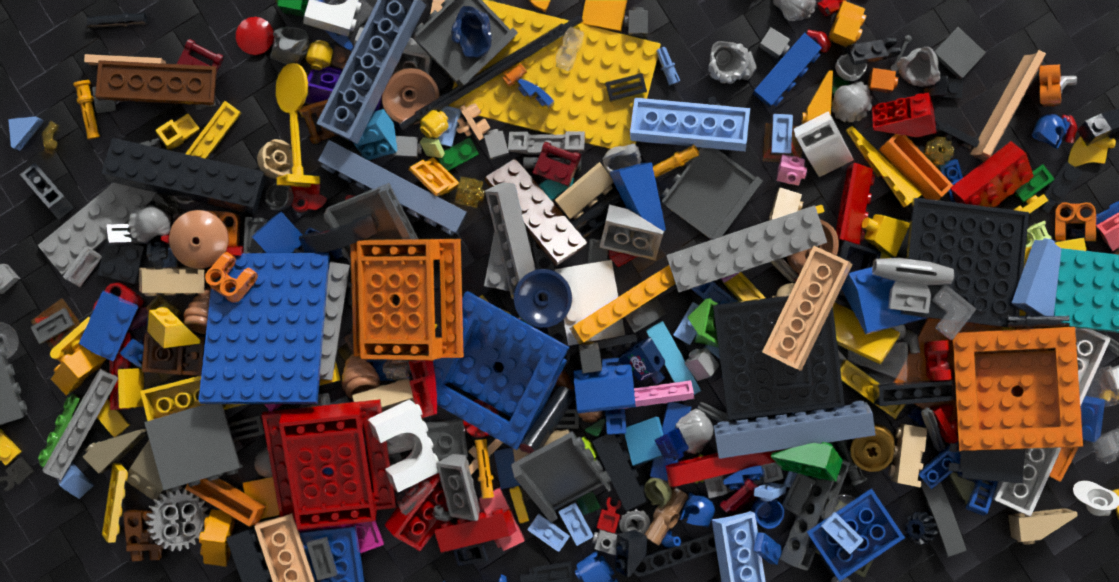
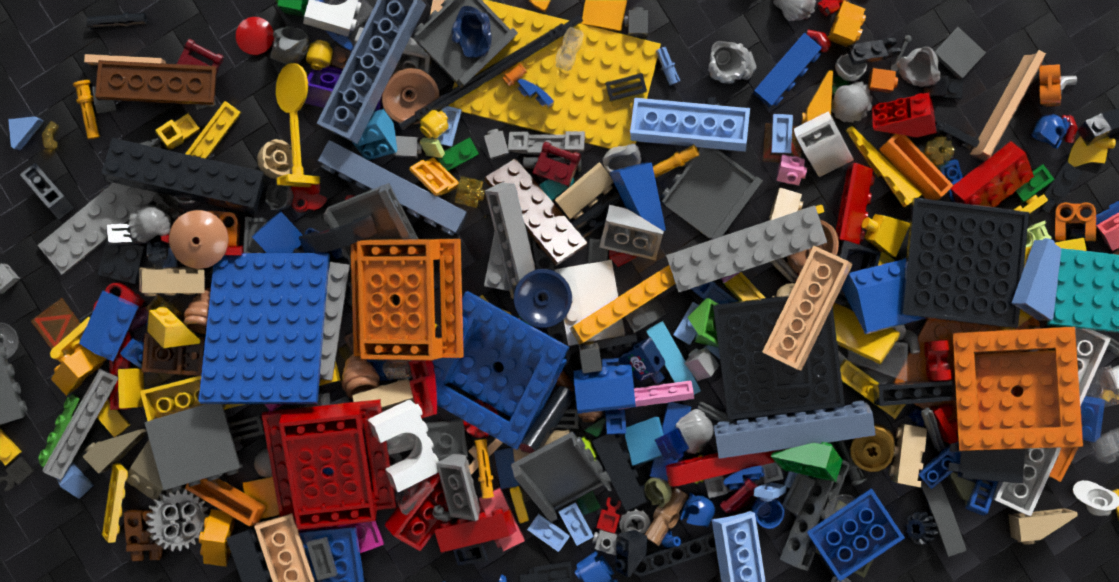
dark grey plate [31,308,75,344] -> none
light grey tile [63,246,102,287] -> none
orange piece [205,252,258,303] -> none
reddish brown plate [299,100,338,144] -> none
light nougat hips [456,103,490,140] -> none
blue plate [754,533,781,565] -> none
light grey brick [758,27,790,59] -> none
light blue plate [821,512,863,554] -> none
light grey plate [872,258,954,313] -> none
clear plate [932,284,976,340] -> none
black pin [1007,314,1070,329] -> none

